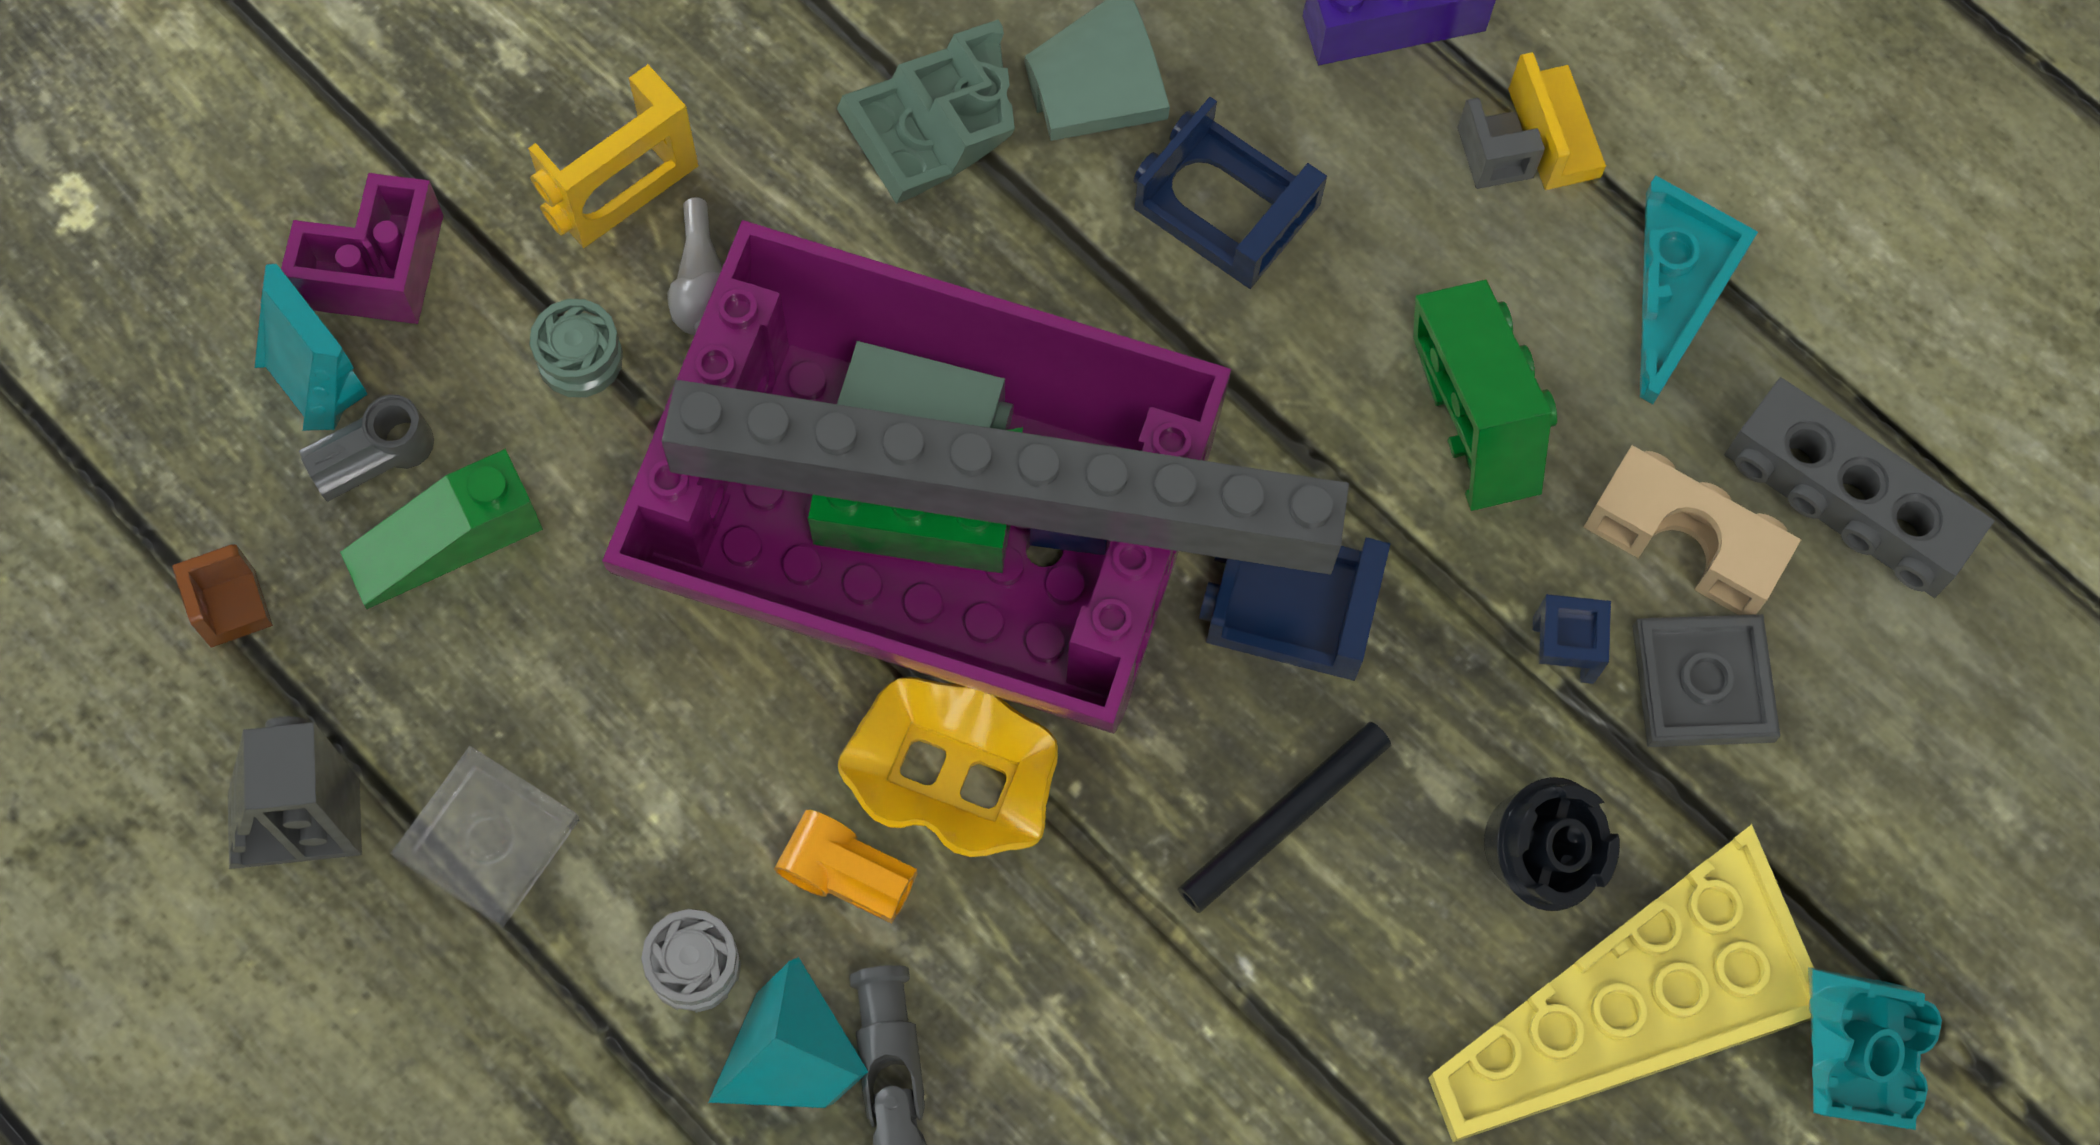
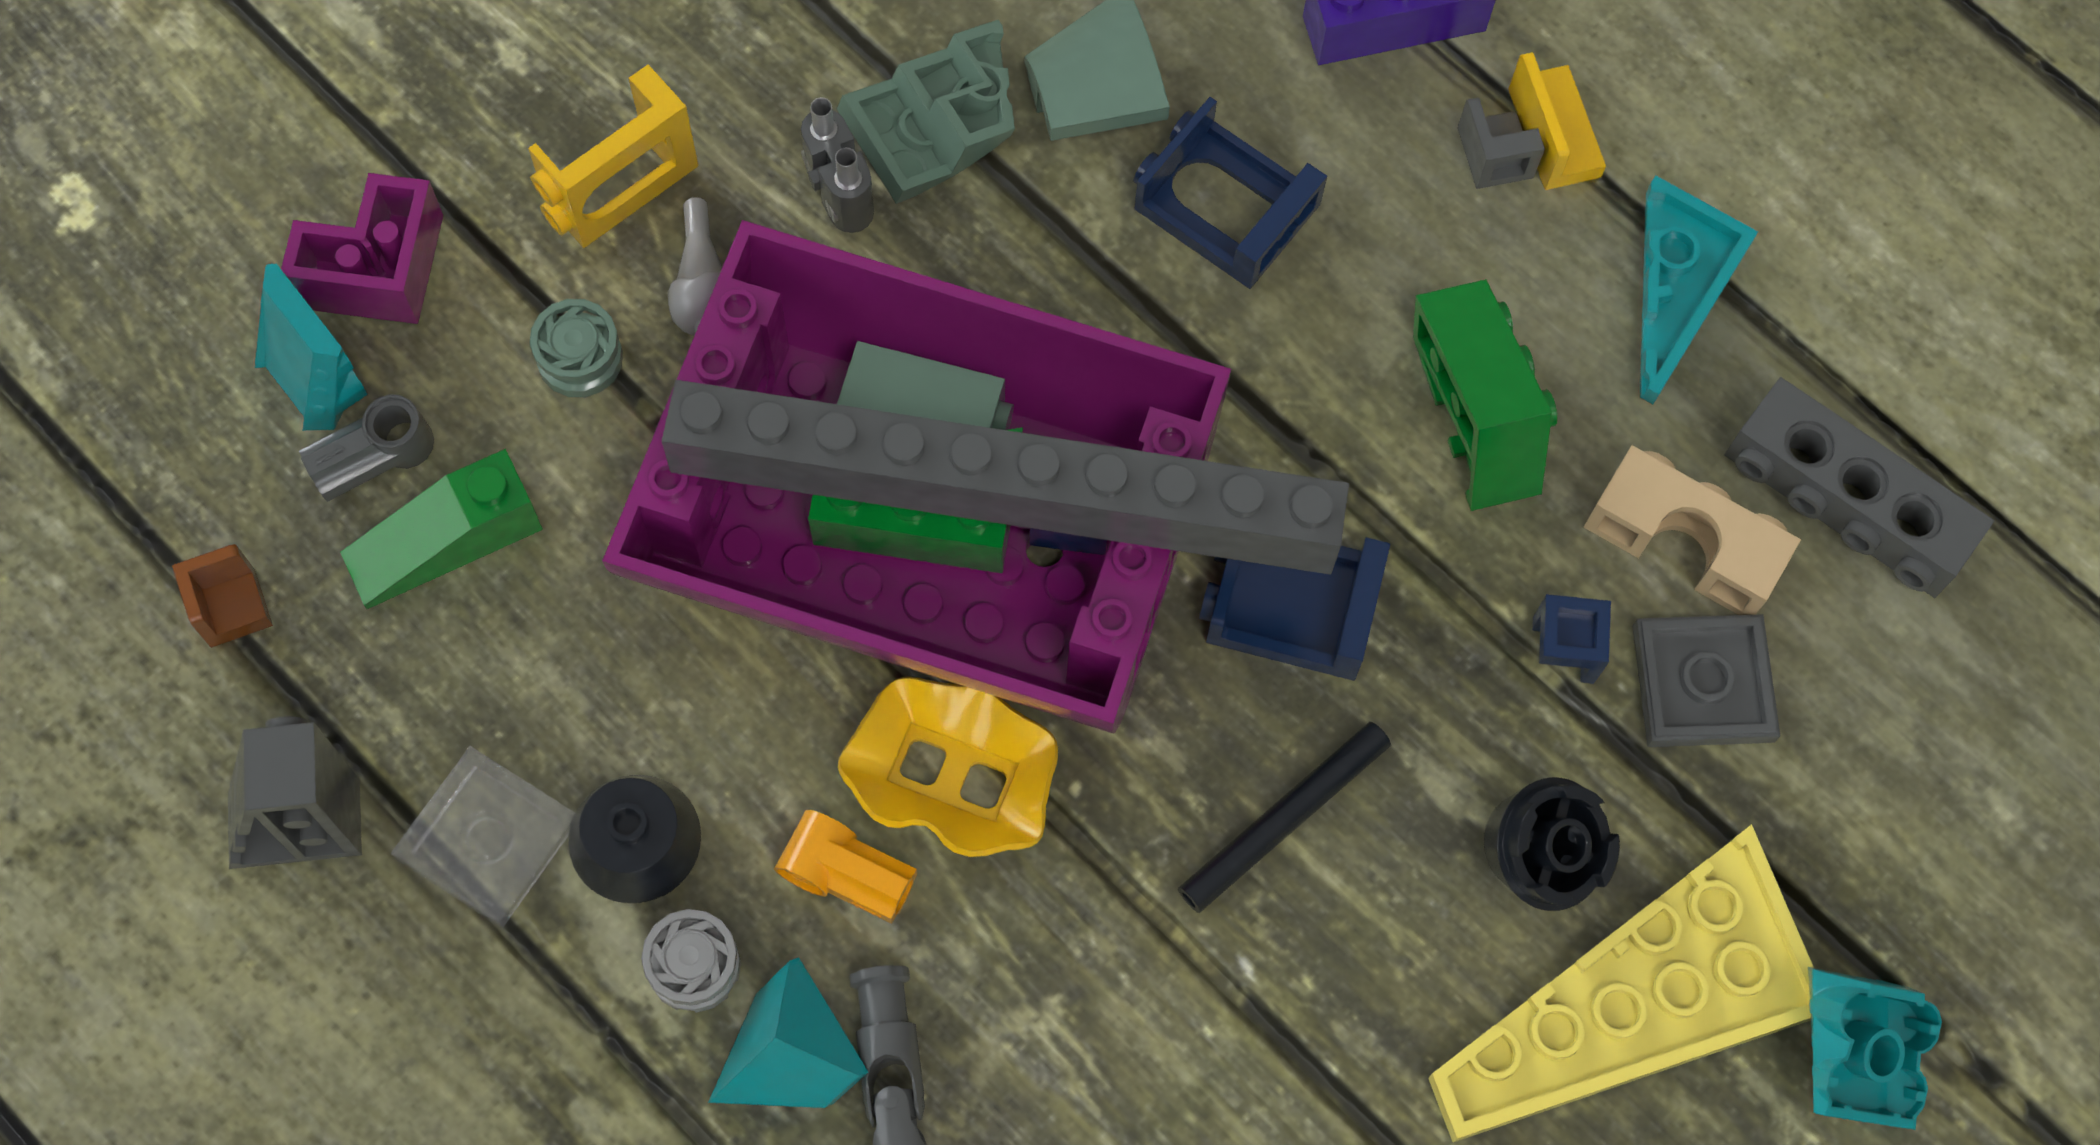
none -> black cone [568,775,701,903]
none -> dark grey piece [801,97,874,233]

